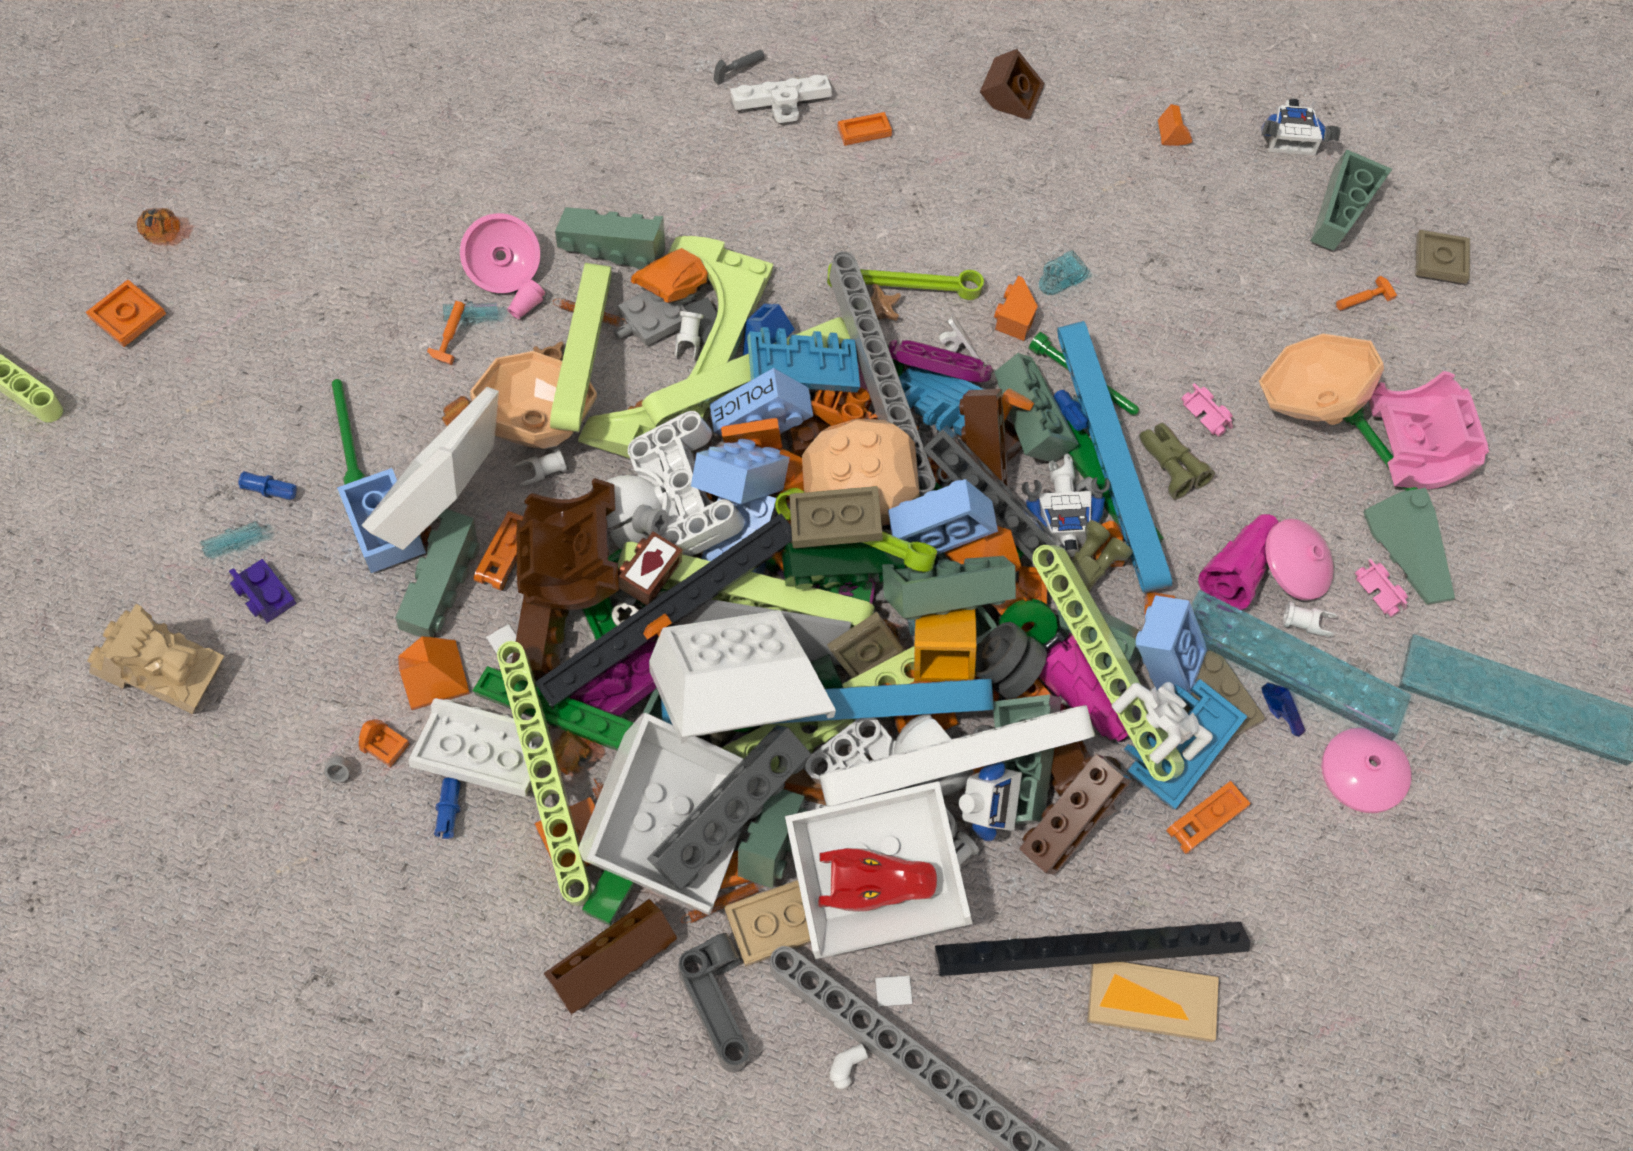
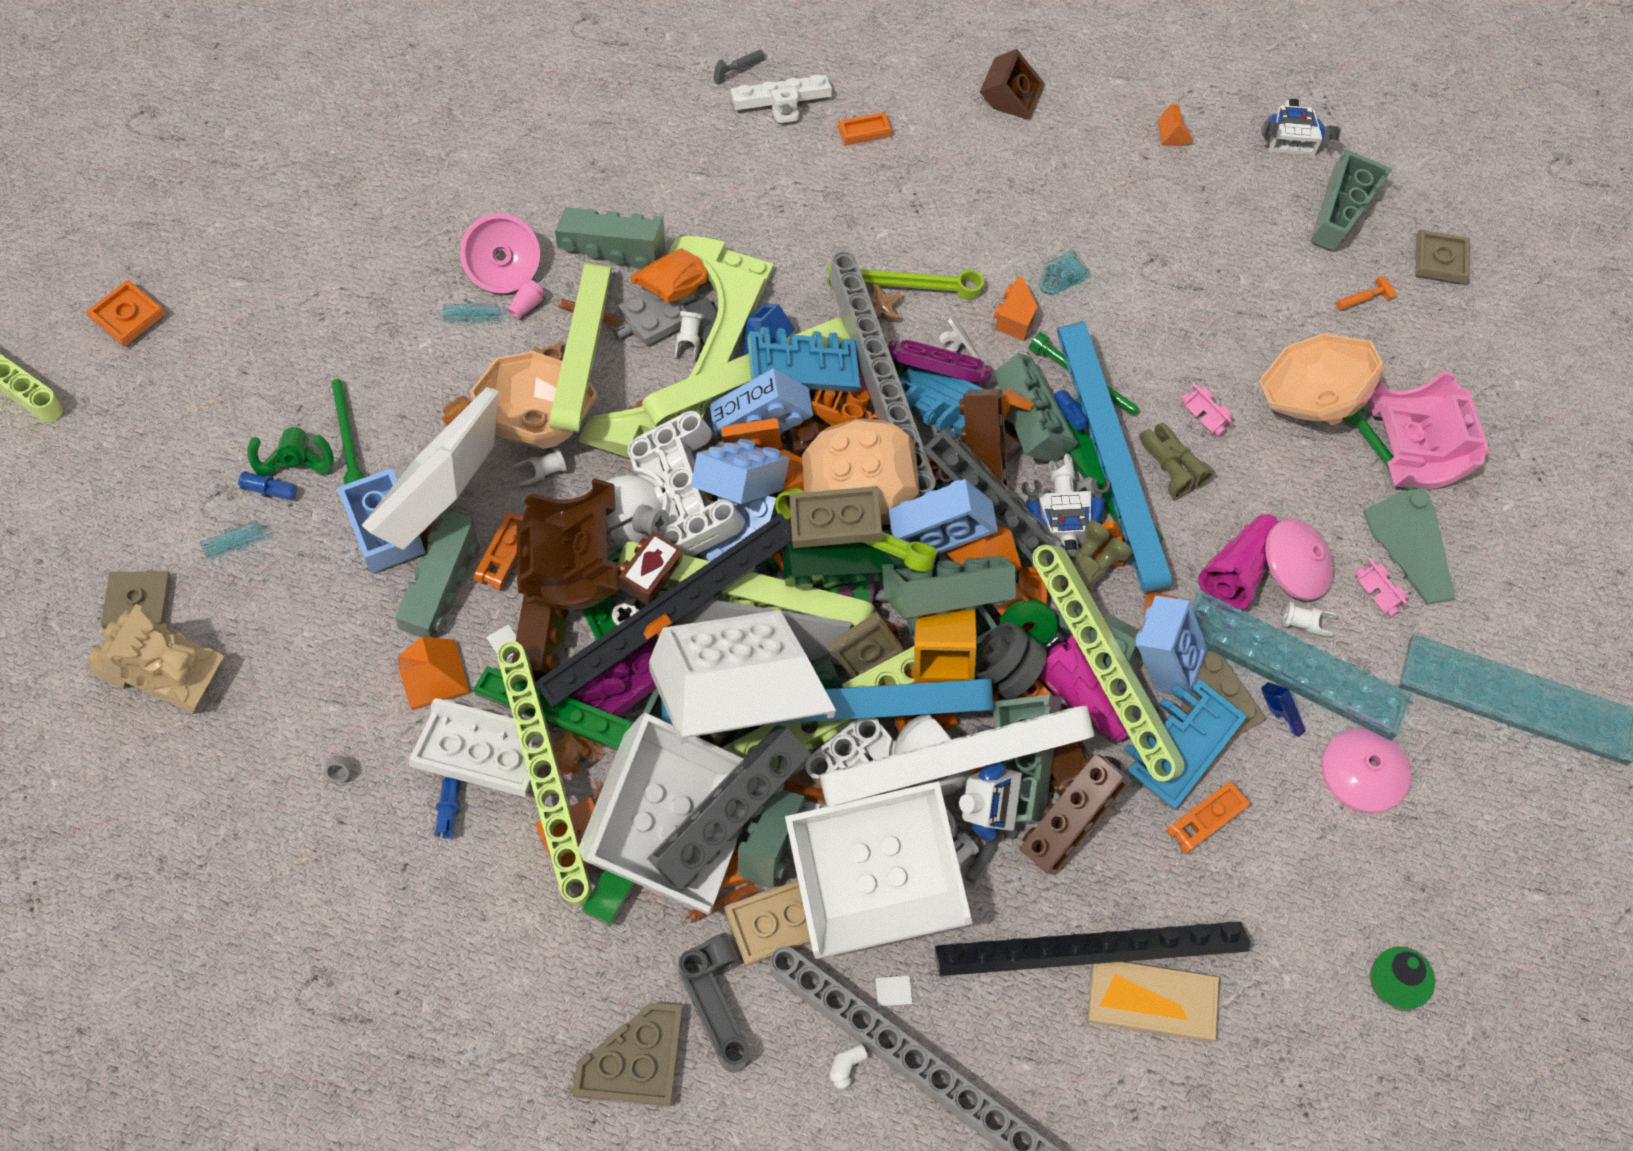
clear orange head [137,208,180,243] -> none
dark purple bracket [229,559,297,623] -> none
orange tile [359,719,410,768] -> none
orange piece [427,301,466,365] -> none
reddish brown brick [543,899,678,1015] -> none
red animal [818,848,937,912] -> none
white plate [1112,682,1213,764] -> none
none -> dark tan plate [101,571,171,629]
none -> green piece [247,427,334,477]
none -> dark tan plate [572,1003,683,1107]
none -> dark grey piece [964,827,1019,884]
none -> green tile [1370,947,1435,1011]

